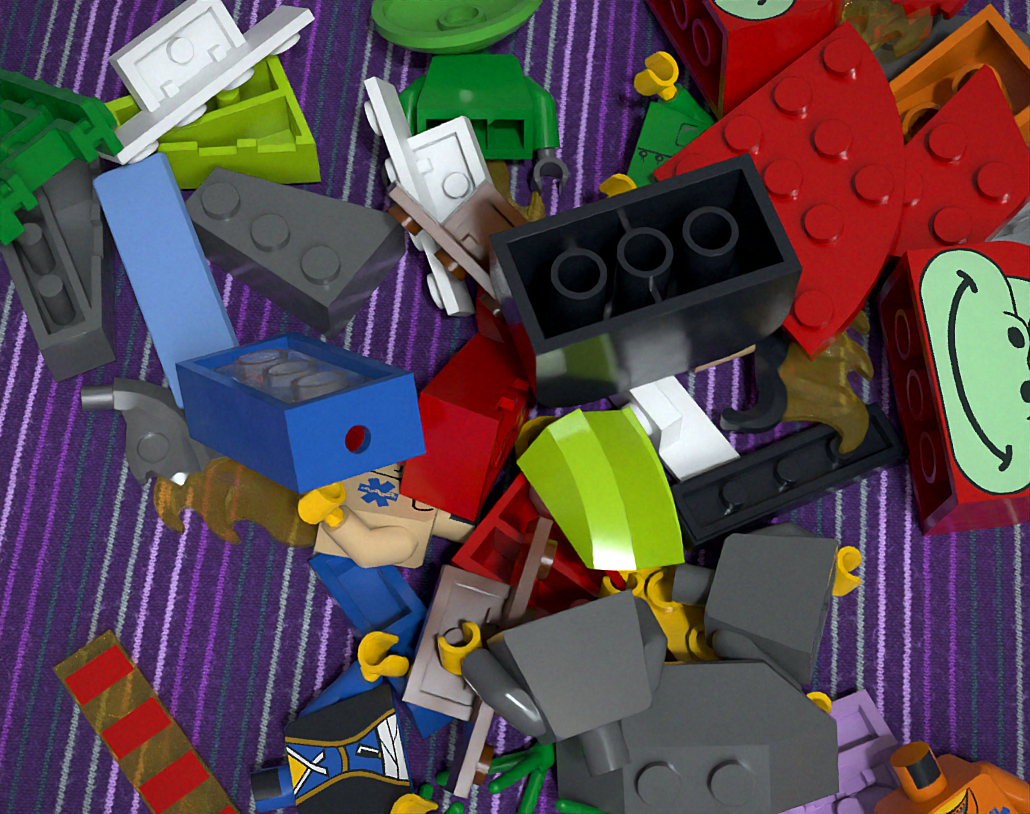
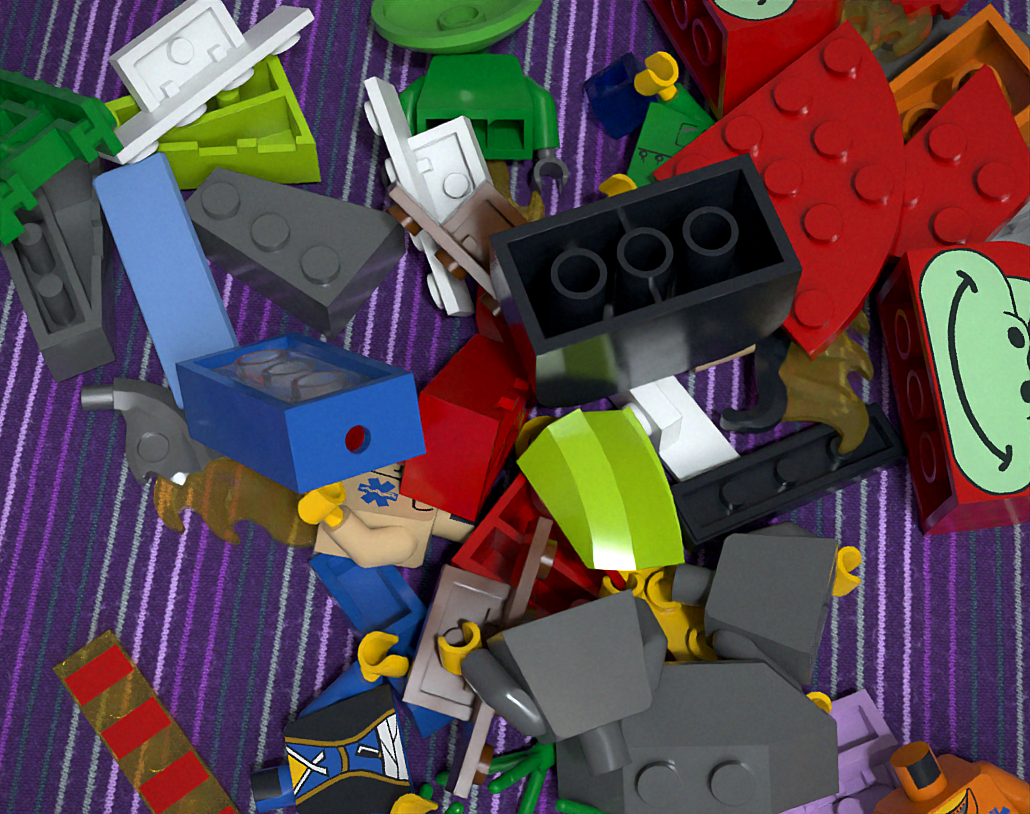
none -> clear blue slope [583,52,659,140]

